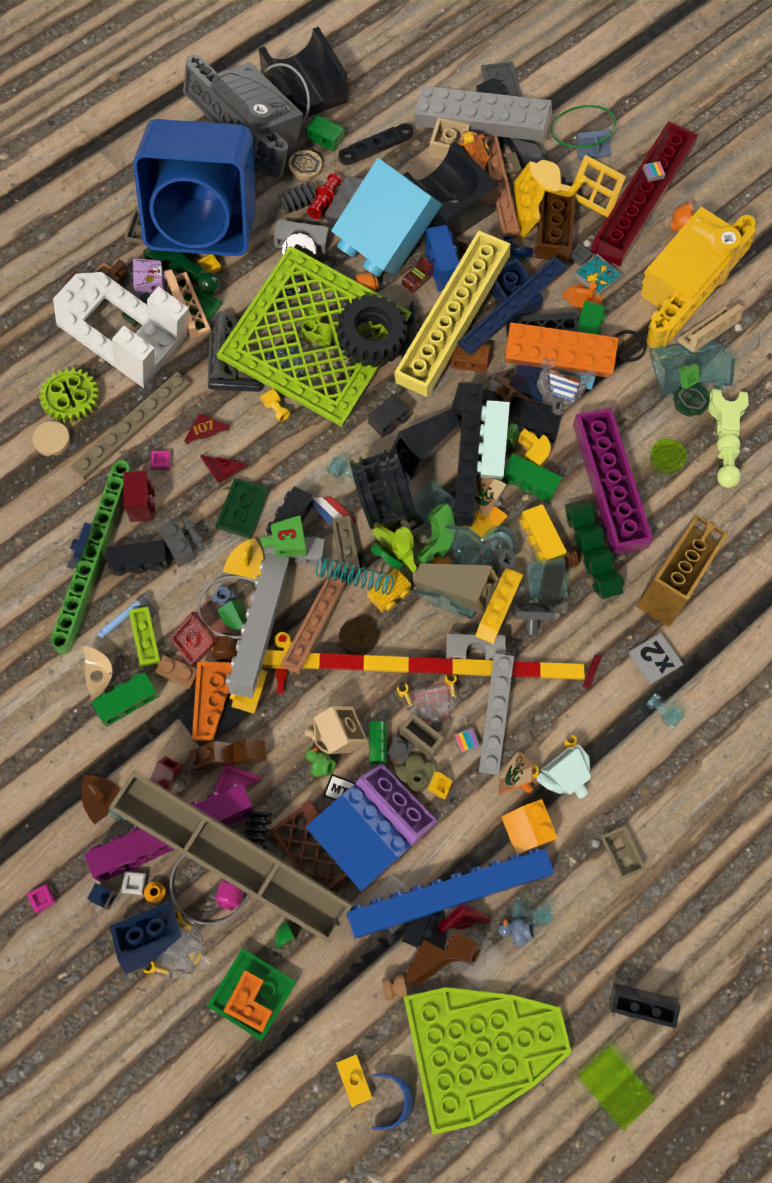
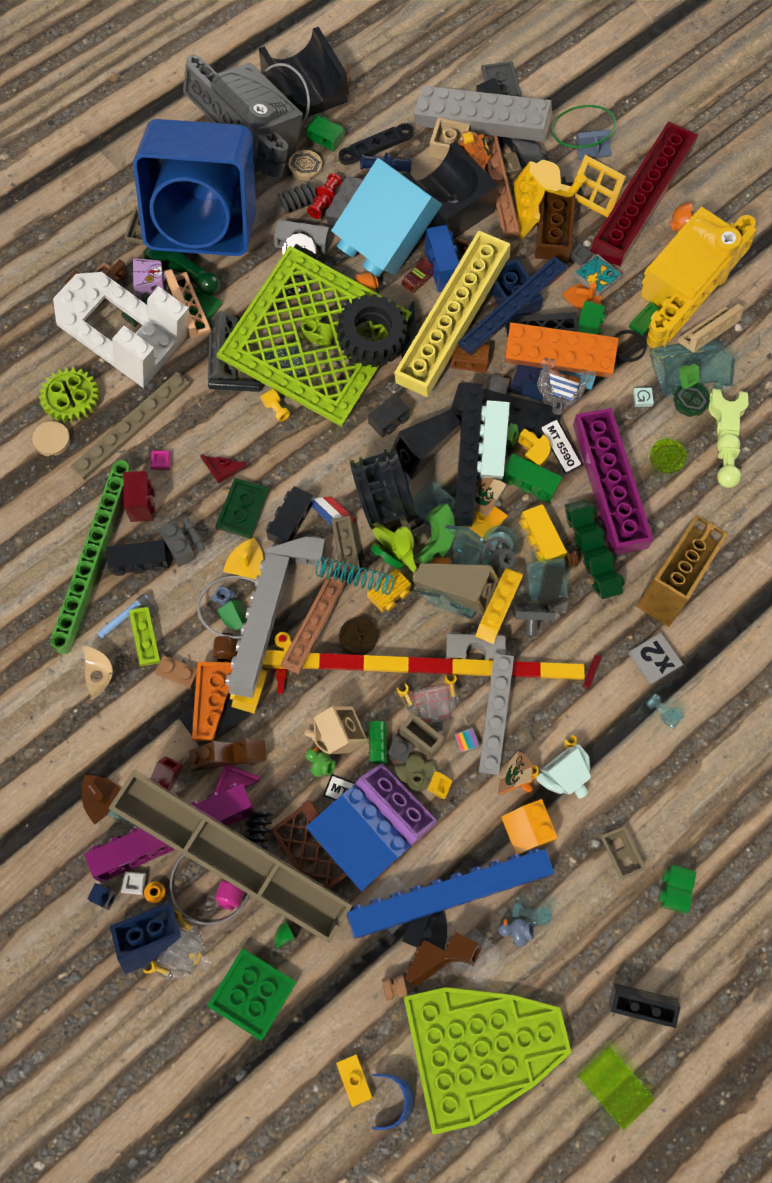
dark pink tile [27,884,56,914] -> none
dark blue plate [66,522,91,569] -> none
green brick [91,672,159,727] -> none
clear red tile [169,611,219,667] -> none
dark red tile [184,413,230,444] -> none
yellow plate [197,254,222,273] -> none
orange plate [224,971,273,1032] -> none
bright green torso [261,516,307,557] -> none
clear light blue leg [327,457,355,483] -> none
dark red tile [437,903,491,934] -> none
reddish brown shield [492,377,531,402] -> none
clear blue arm [503,236,532,258] -> none
tile [643,161,665,182] -> none
none -> dark blue piece [360,153,412,173]
none -> white sticker [539,418,583,475]
none -> green tile [629,302,661,337]
none -> light aqua tile [633,388,654,407]
none -> green brick [658,865,696,914]

